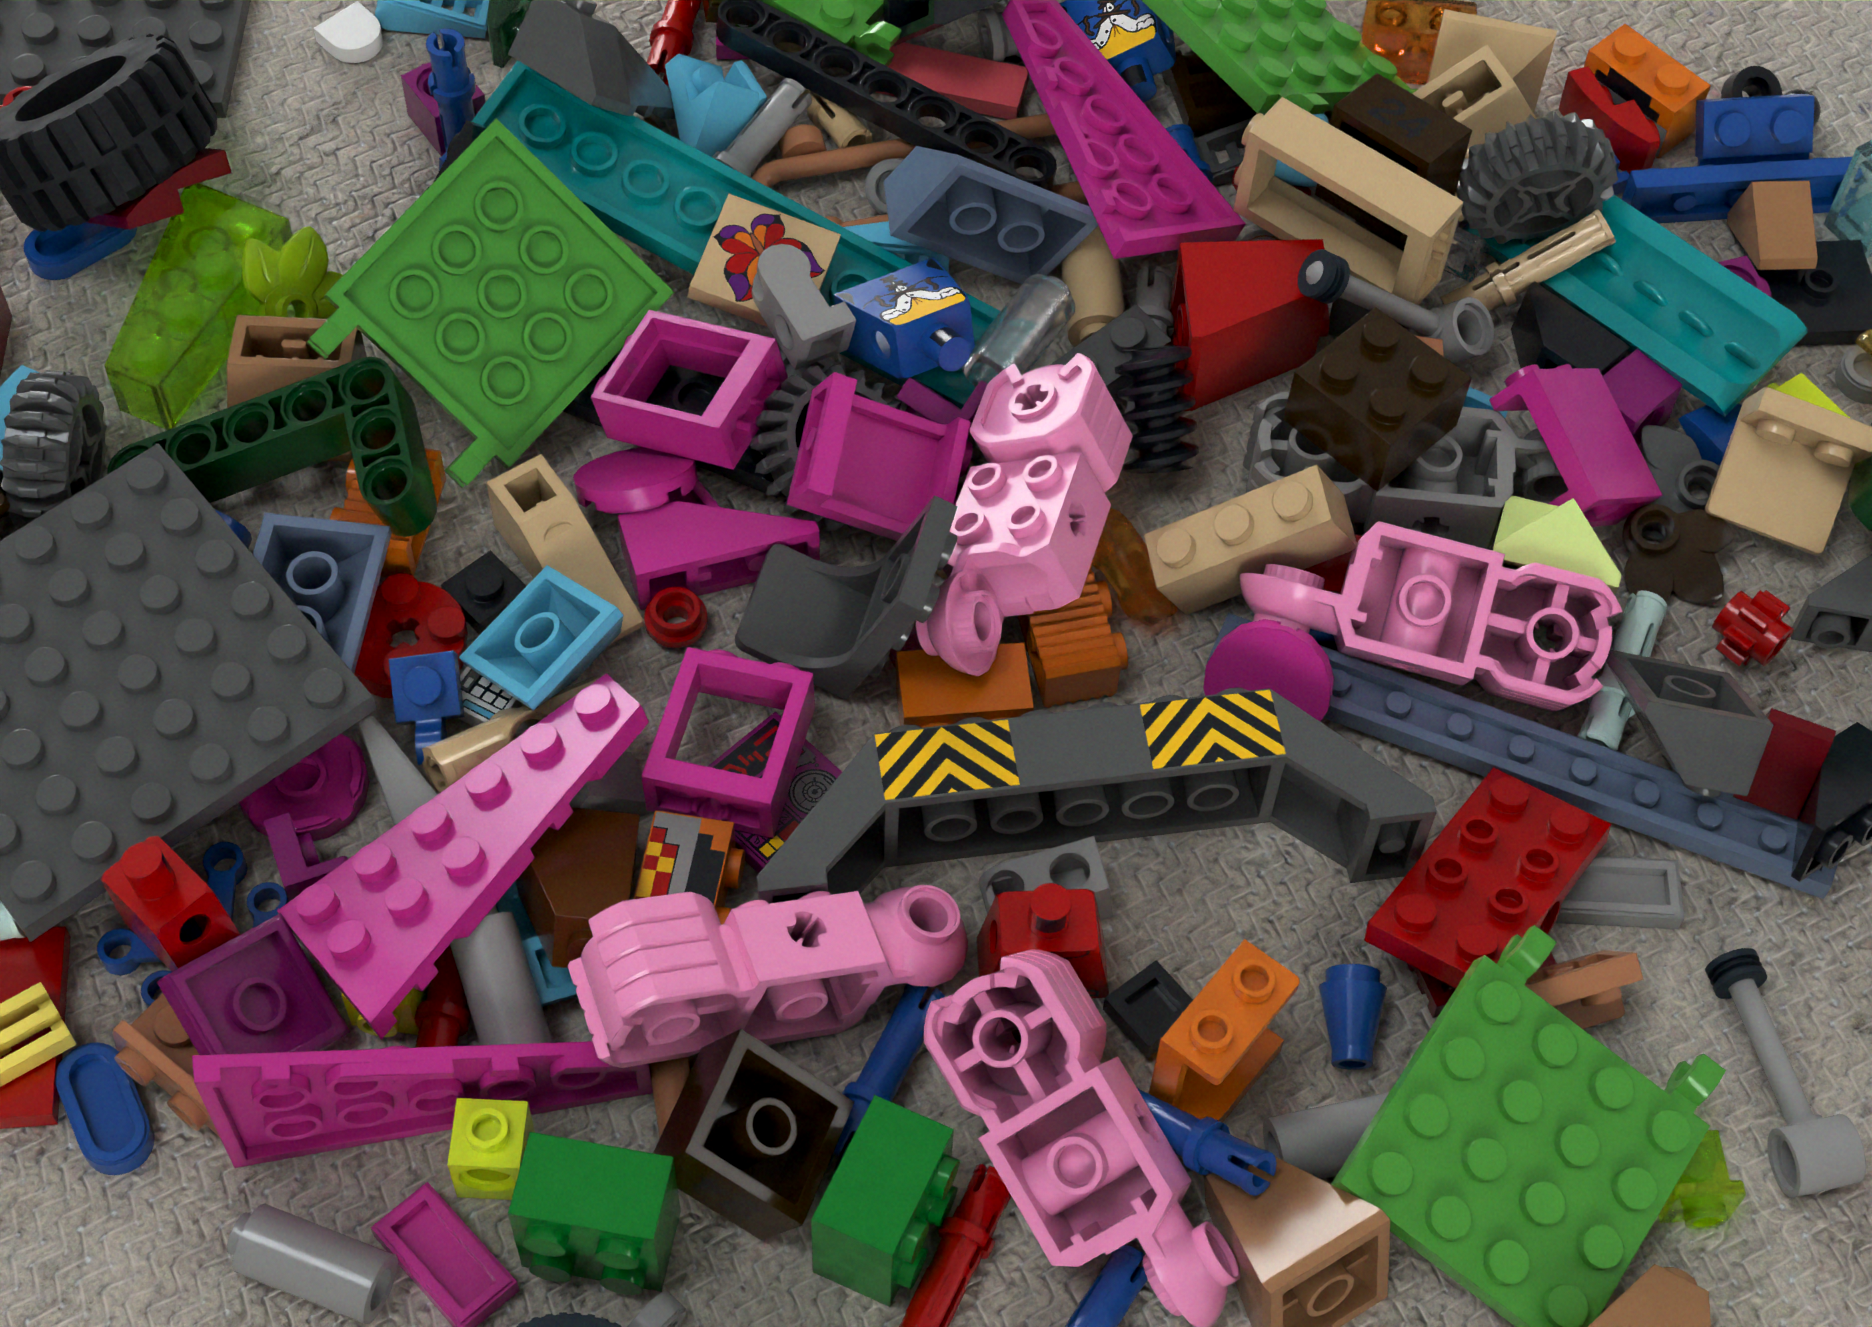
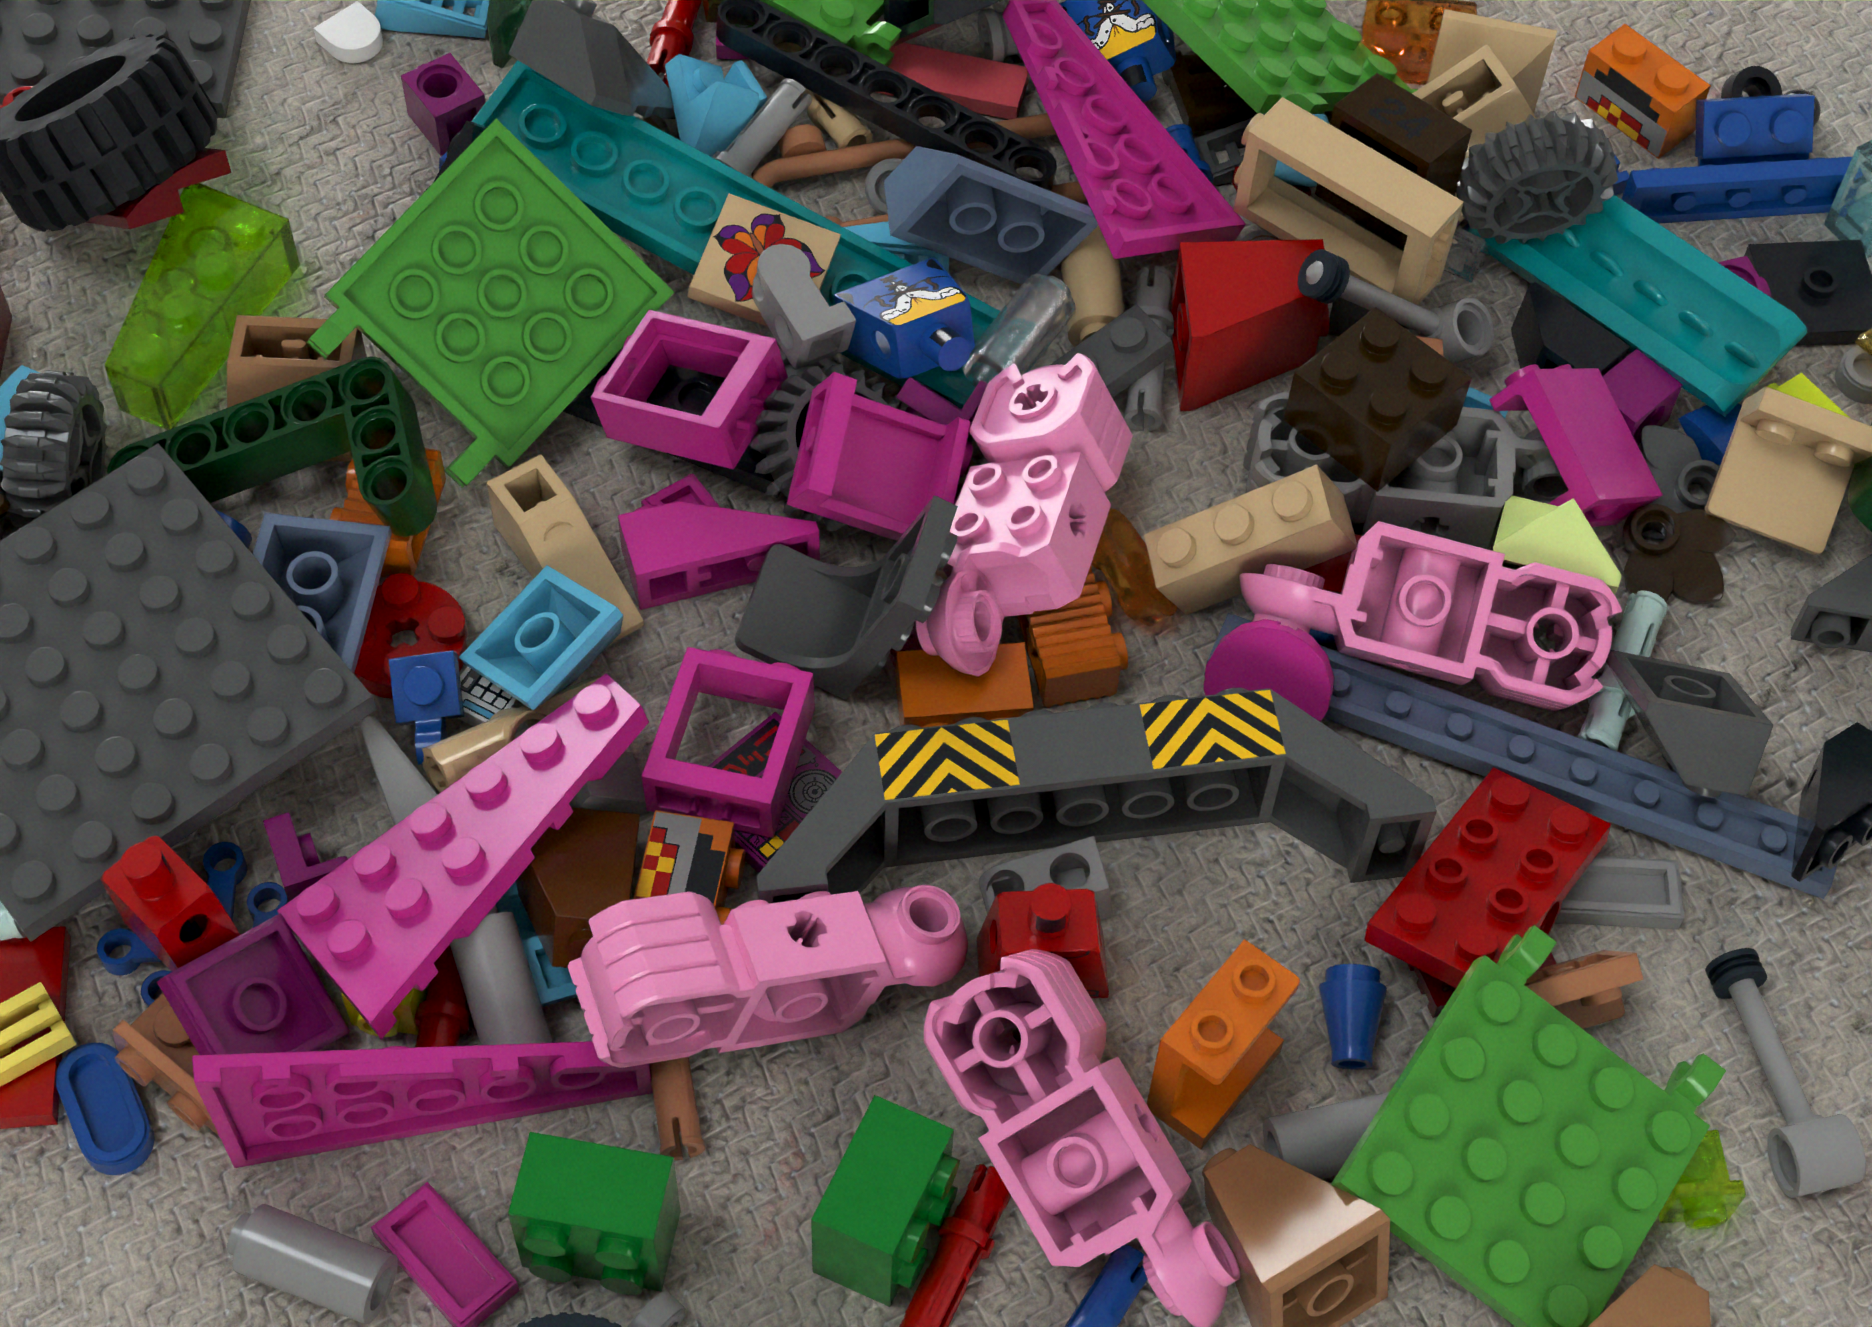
blue tile [24,222,137,280] -> none
dark pink tile [239,734,370,842] -> none
lime plate [242,226,343,319] -> none
blue pin [426,28,476,152] -> none
black plate [441,550,526,635] -> none
neon yellow brick [447,1098,535,1200] -> none
dark pink tile [573,447,698,514] -> none
red plate [644,586,708,648] -> none
dark brown brick [653,1029,854,1240] -> none
blue pin [827,984,945,1171] -> none
black plate [1103,960,1193,1059] -> none
black piece [1115,345,1199,474] -> none
blue pin [1137,1087,1277,1196] -> none
tan pin [1440,209,1616,311] -> none
red slope [1558,66,1660,175] -> none
red gear [1712,590,1794,667] -> none
medium nougat slope [1727,181,1818,270] -> none
dark red slope [1733,708,1836,820] -> none

